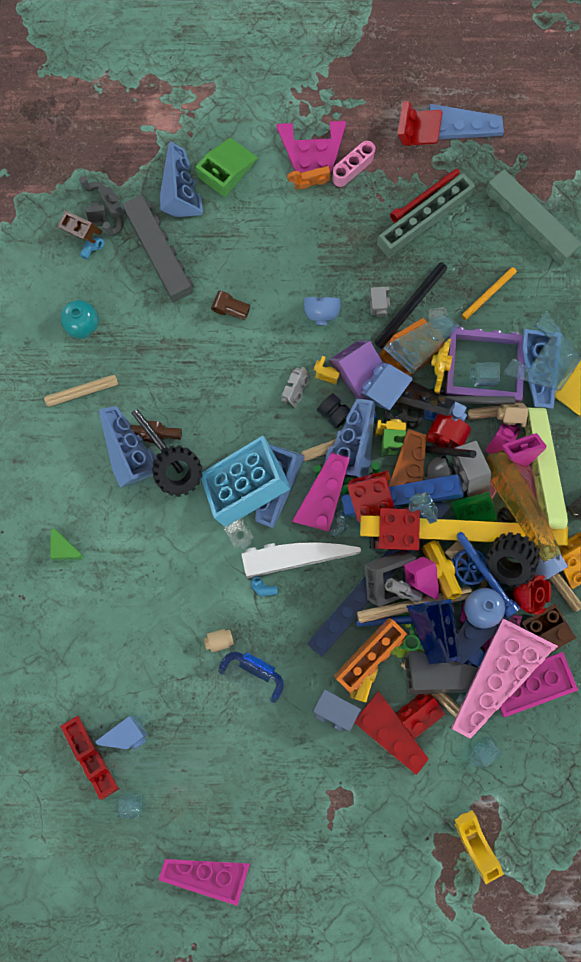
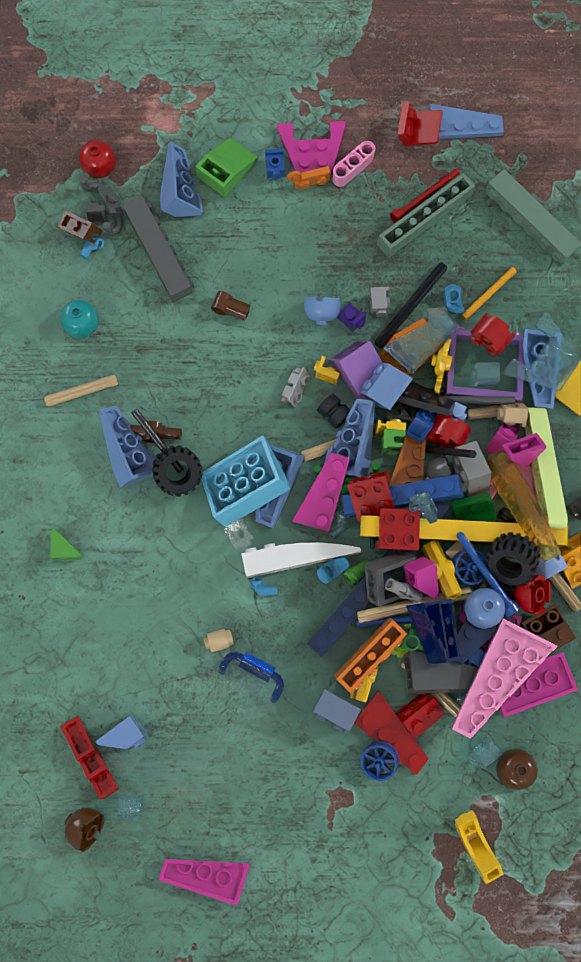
none -> reddish brown cylinder [65,808,104,852]
none -> red cylinder [79,140,116,179]
none -> blue brick [265,148,285,179]
none -> dark azure hair [317,556,350,584]
none -> dark purple bracket [337,303,367,332]
none -> bright green cone [343,559,369,586]
none -> blue wheel [361,741,399,781]
none -> blue bracket [406,408,435,443]
none -> dark azure hair [444,284,465,314]
none -> red brick [470,313,515,357]
none -> reddish brown cylinder [496,748,538,790]

